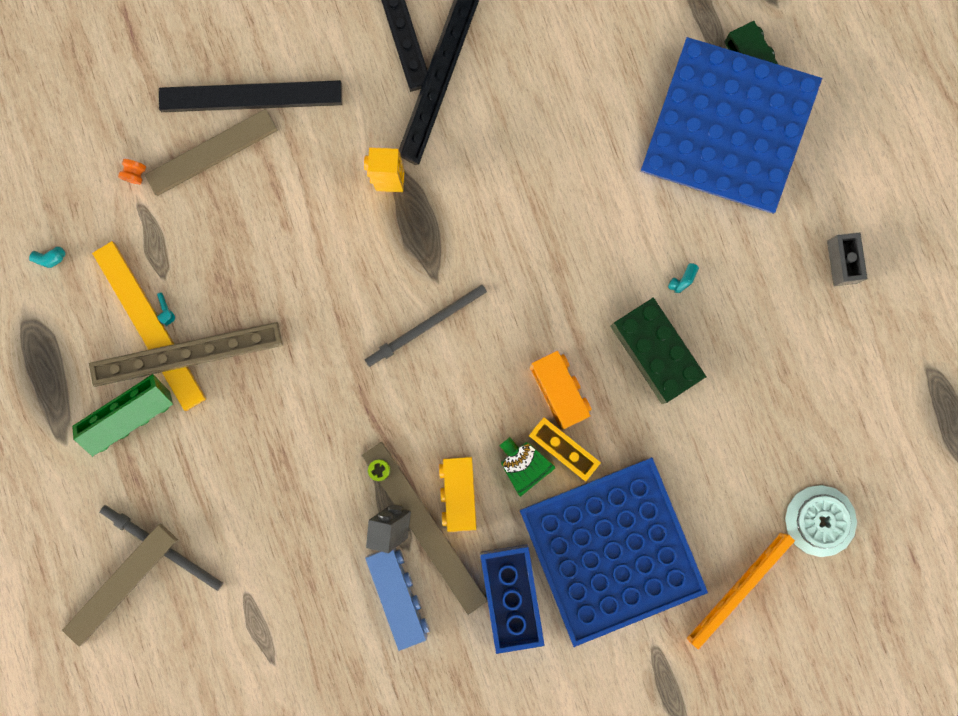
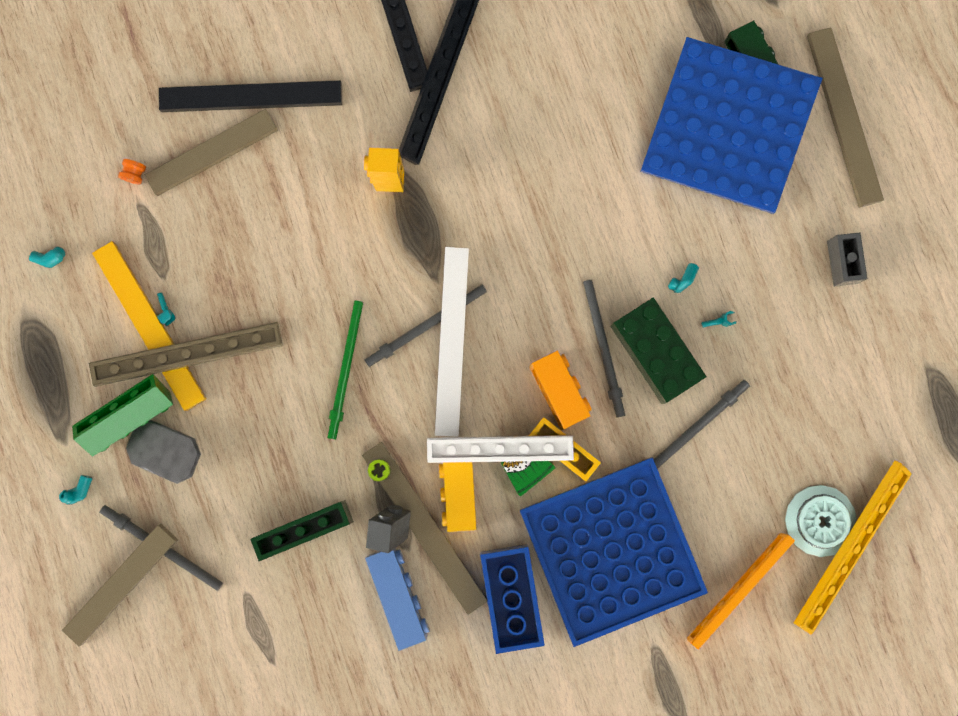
none -> teal arm [59,475,93,505]
none -> flat silver shield [126,420,201,484]
none -> dark green brick [250,500,354,561]
none -> green bar [327,300,364,440]
none -> white tile [427,435,574,463]
none -> white tile [435,247,469,437]
none -> dark grey bar [583,280,626,418]
none -> dark grey bar [654,380,750,469]
none -> teal hand [701,311,737,328]
none -> yellow tile [793,460,912,635]
none -> dark tan tile [807,27,884,208]

